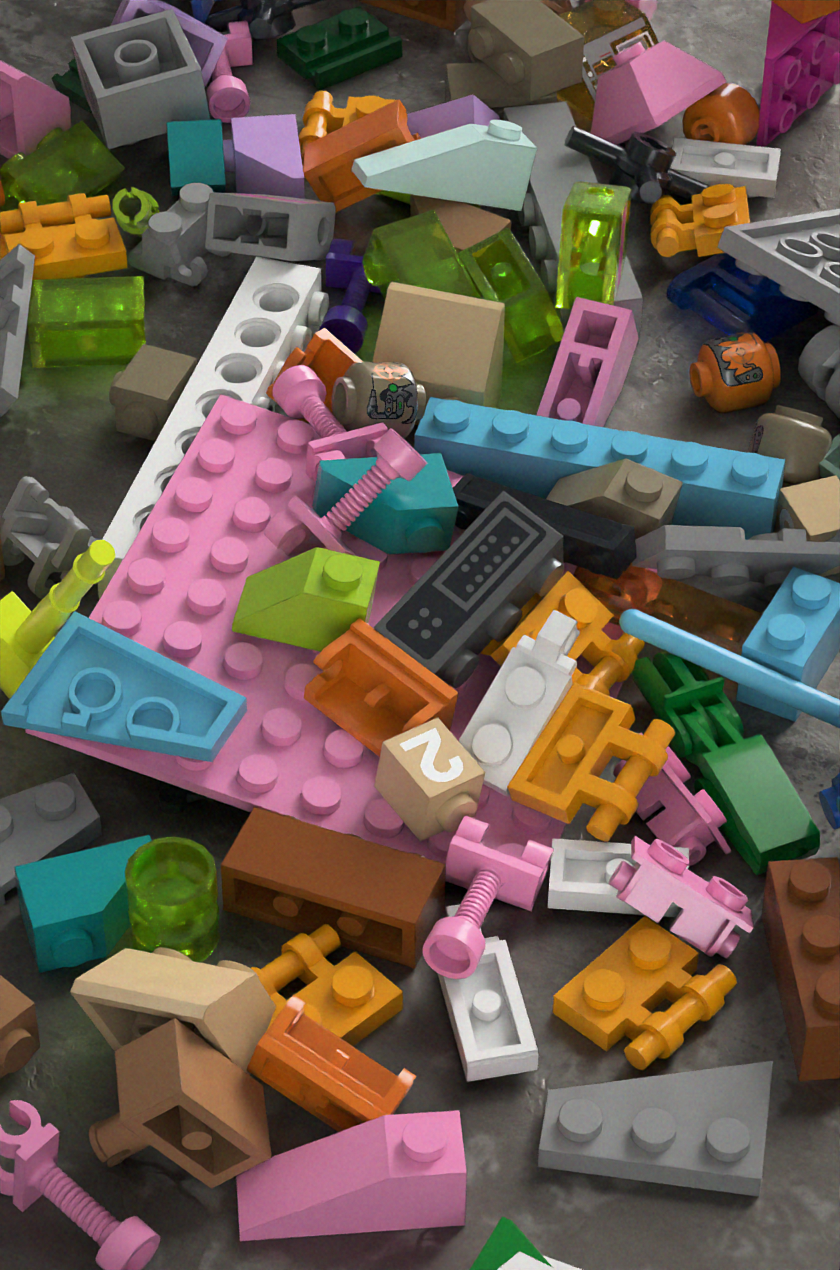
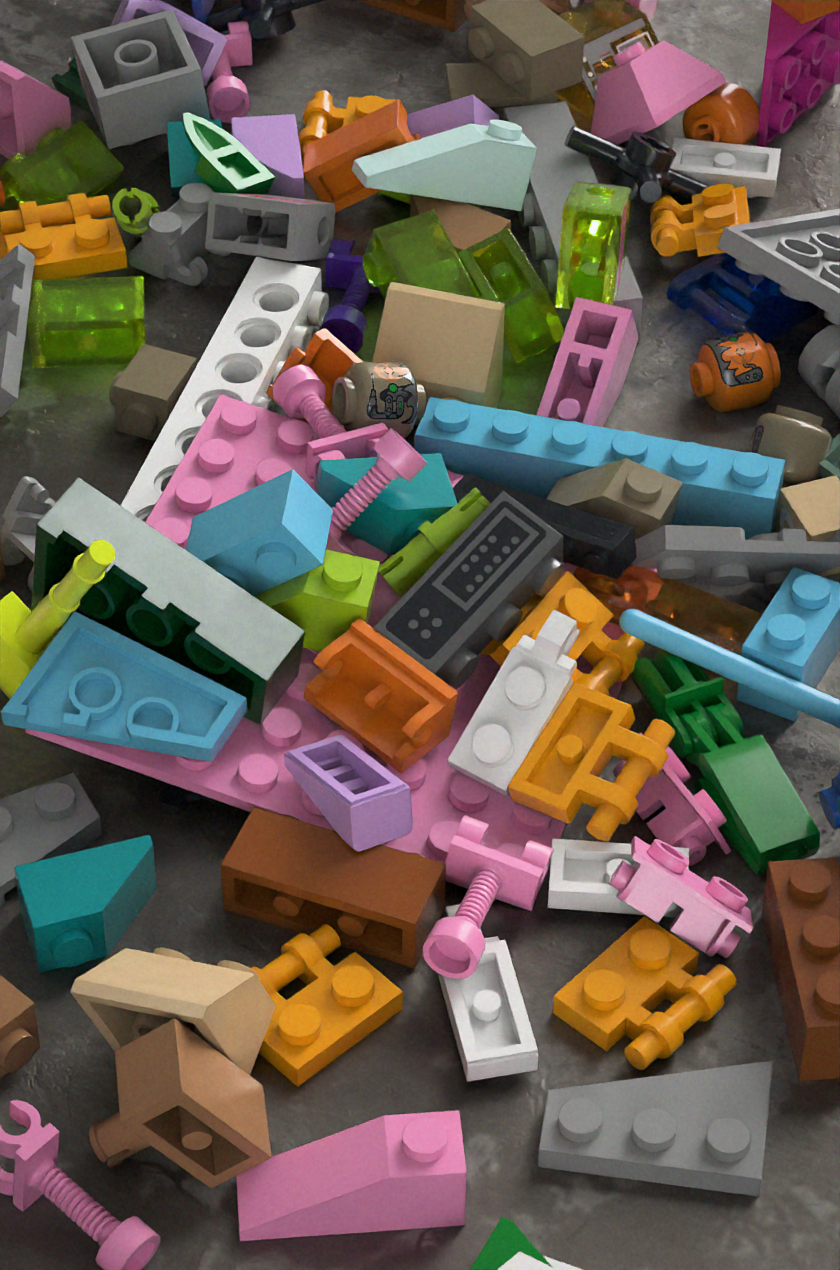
clear neon green wheel [124,837,220,962] -> none
orange hinge [246,995,416,1132] -> none
dark green plate [276,6,403,91] -> none
tan brick [374,717,485,842] -> none
none -> wedge [31,477,305,725]
none -> green plate [182,112,275,195]
none -> medium azure brick [186,469,333,596]
none -> lavender slope [284,734,413,852]
none -> lime pin [378,487,490,599]

